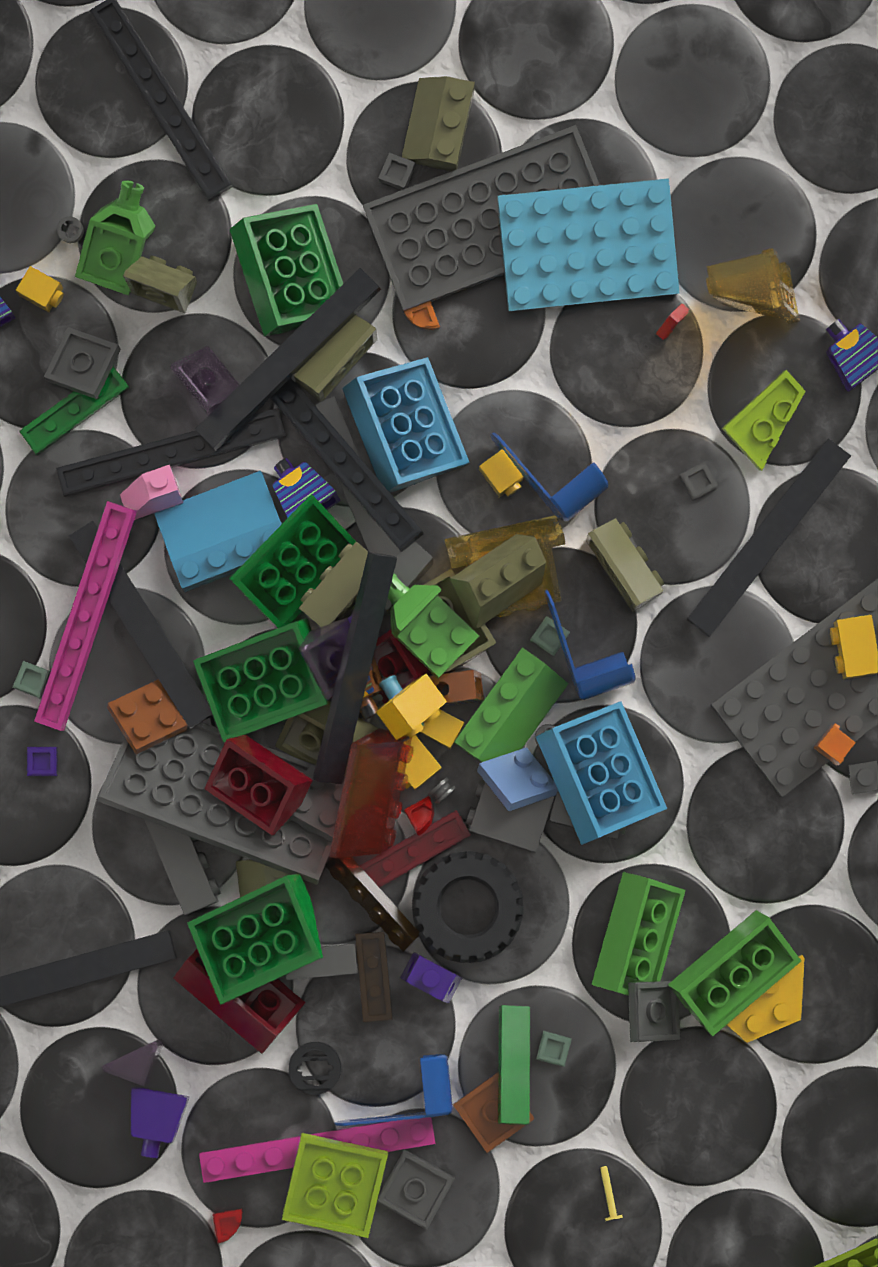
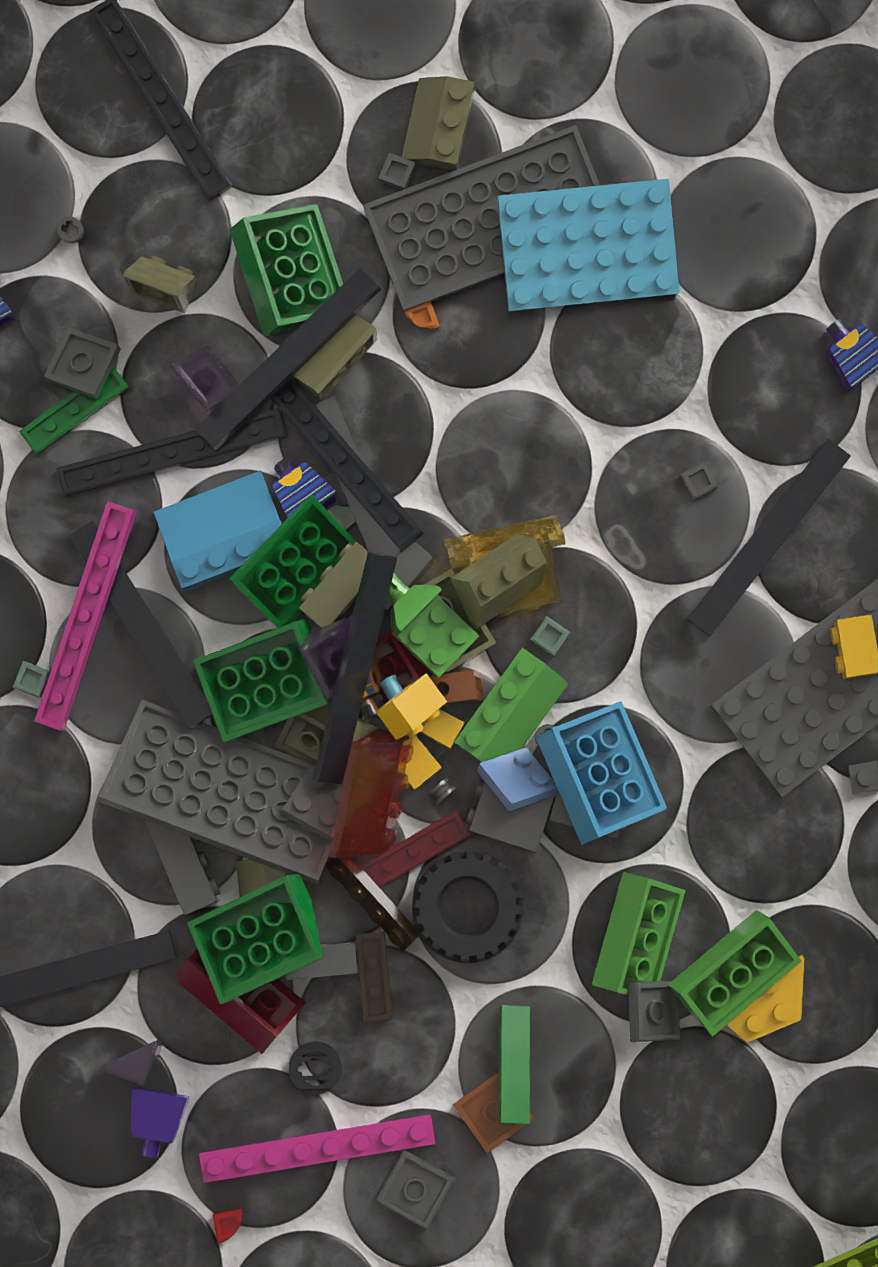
yellow brick [16,266,64,312] -> none
dark purple tile [27,747,57,777] -> none
bright green plate [75,181,155,296] -> none
dark orange plate [107,679,187,754] -> none
bright pink slope [120,465,183,520] -> none
dark red slope [204,735,313,835] -> none
lime plate [282,1133,388,1238] -> none
blue piece [334,1054,453,1126] -> none
dark azure slope [342,357,470,492] -> none
dark purple torso [400,952,462,1004] -> none
red tile [404,796,434,836] -> none
yellow brick [479,449,523,498] -> none
blue piece [490,432,609,521] -> none
sand green tile [536,1031,572,1067] -> none
blue piece [544,590,636,700] -> none
olive slope [585,518,664,612] -> none
light yellow pin [600,1166,623,1221] -> none
red tile [656,303,690,340] -> none
clear yellow windscreen [706,248,800,324] -> none
lime wing [722,370,805,471] -> none
orange panel [814,723,856,766] -> none

